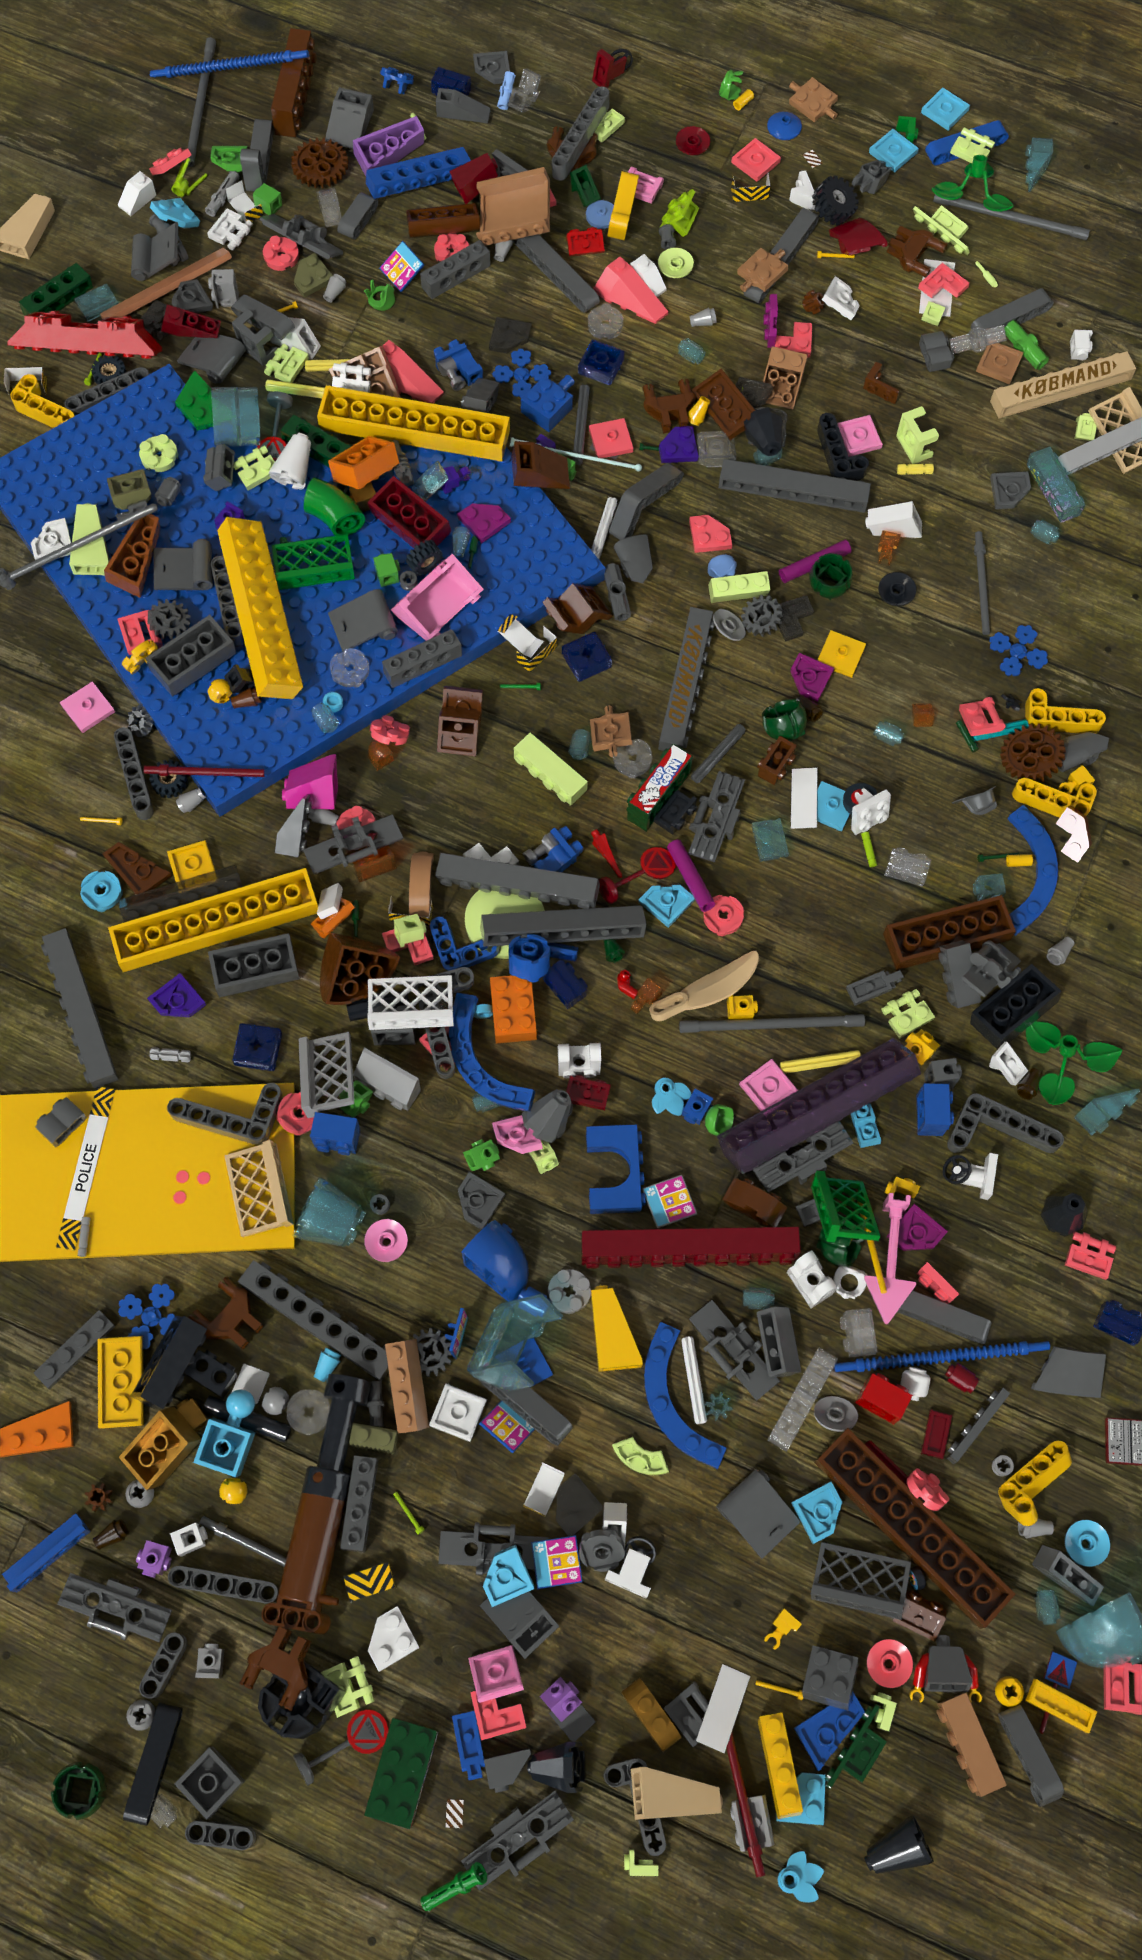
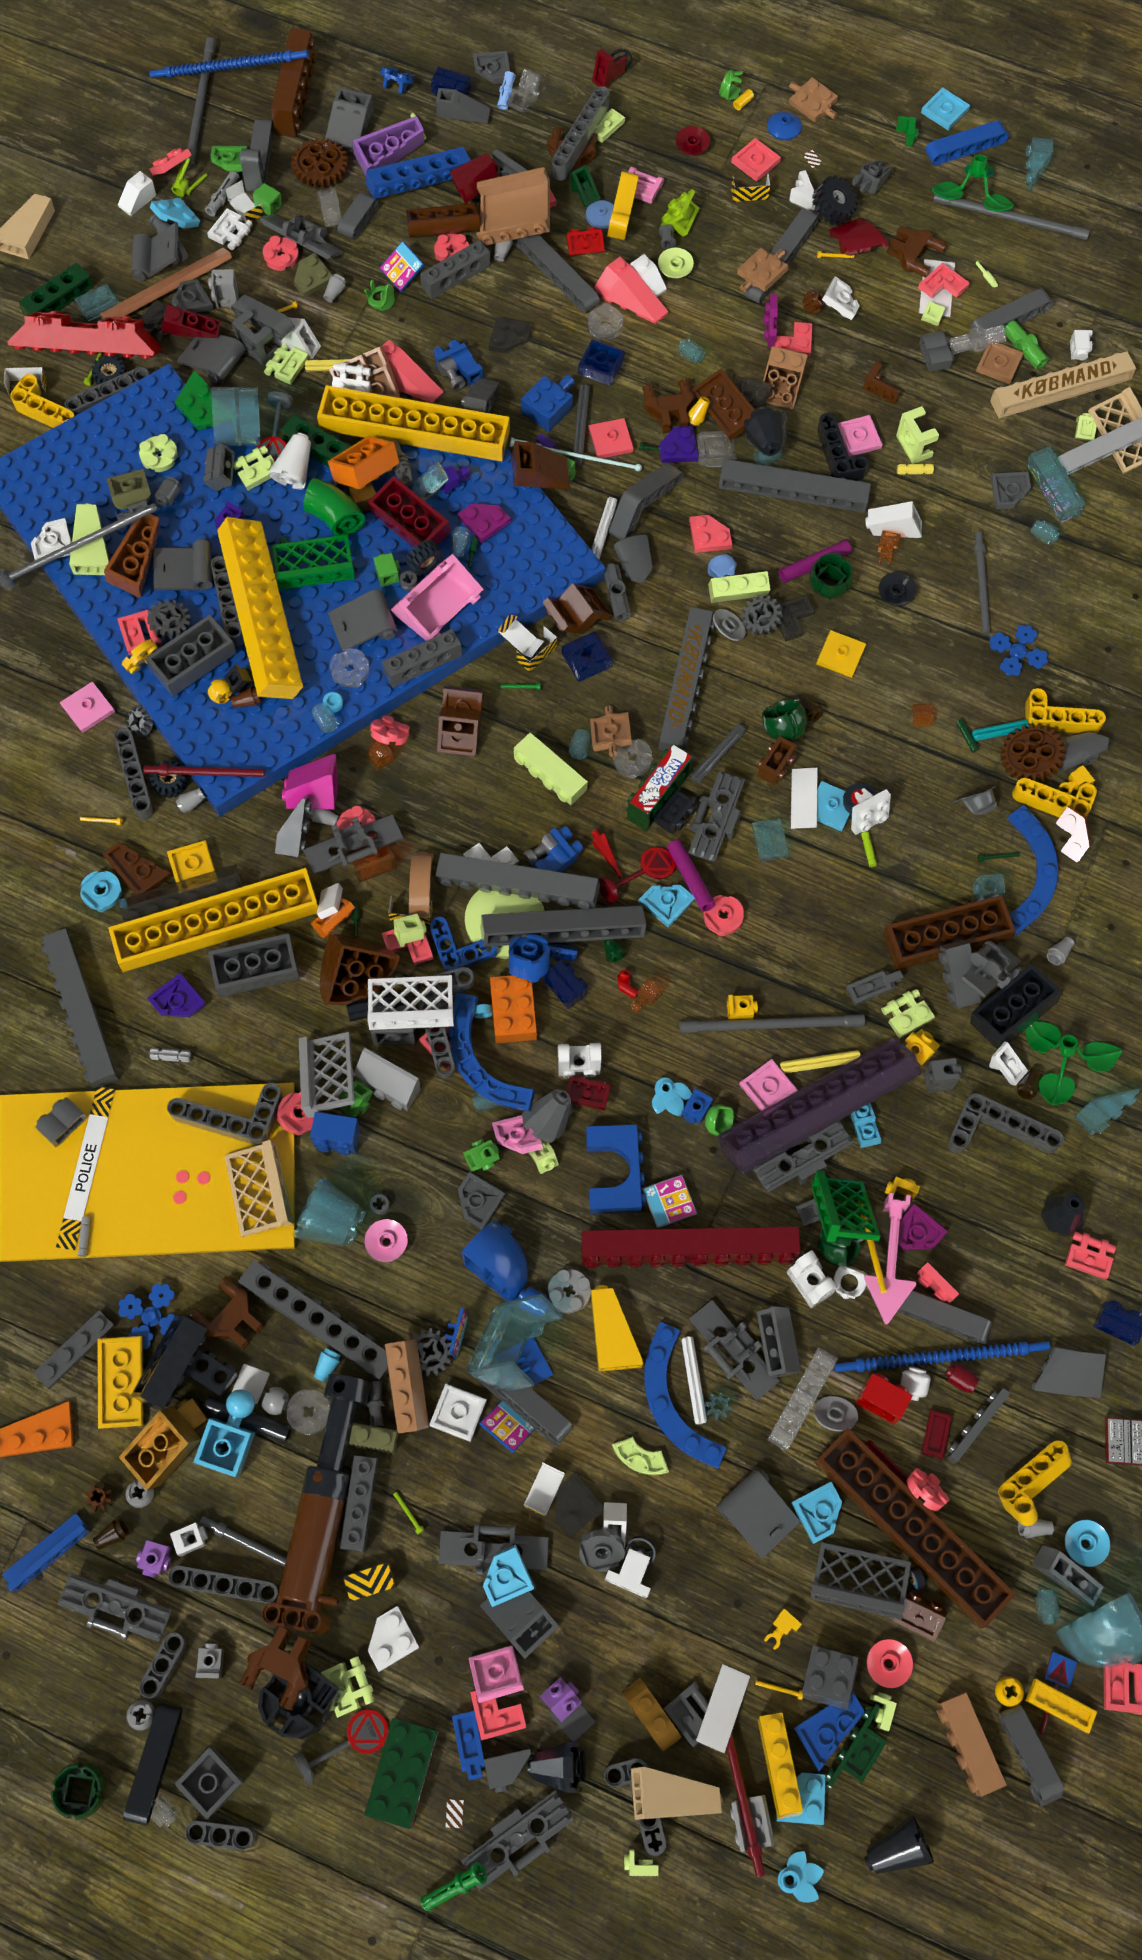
yellow piece [219,1478,248,1504] -> none
clear blue brick [232,1023,282,1071] -> none
light yellow axle [265,380,325,398] -> none
blue plant [492,349,551,398] -> none
piece [531,1536,582,1589] -> none
tan plant [649,951,759,1021] -> none
light grey cone [689,307,717,327] -> none
reddish brown brick [722,1178,787,1227] -> none
clear light blue brick [743,1287,775,1310] -> none
magenta plate [790,653,834,702] -> none
clear brick [840,1308,878,1357] -> none
medium azure plate [869,129,919,173] -> none
clear light blue brick [873,721,904,747] -> none
clear brick [884,848,932,887] -> none
dark grey torso [909,1635,982,1703] -> none
yellowish green bracket [913,205,970,255] -> none
blue brick [916,1083,954,1136] -> none
white piece [943,1153,998,1200] -> none
yellowish green plate [950,127,995,163] -> none
coral plate [959,697,1006,736] -> none
light grey bush [992,1455,1014,1477] -> none
black plant [1001,694,1022,711] -> none
yellow piece [1006,854,1033,867] -> none

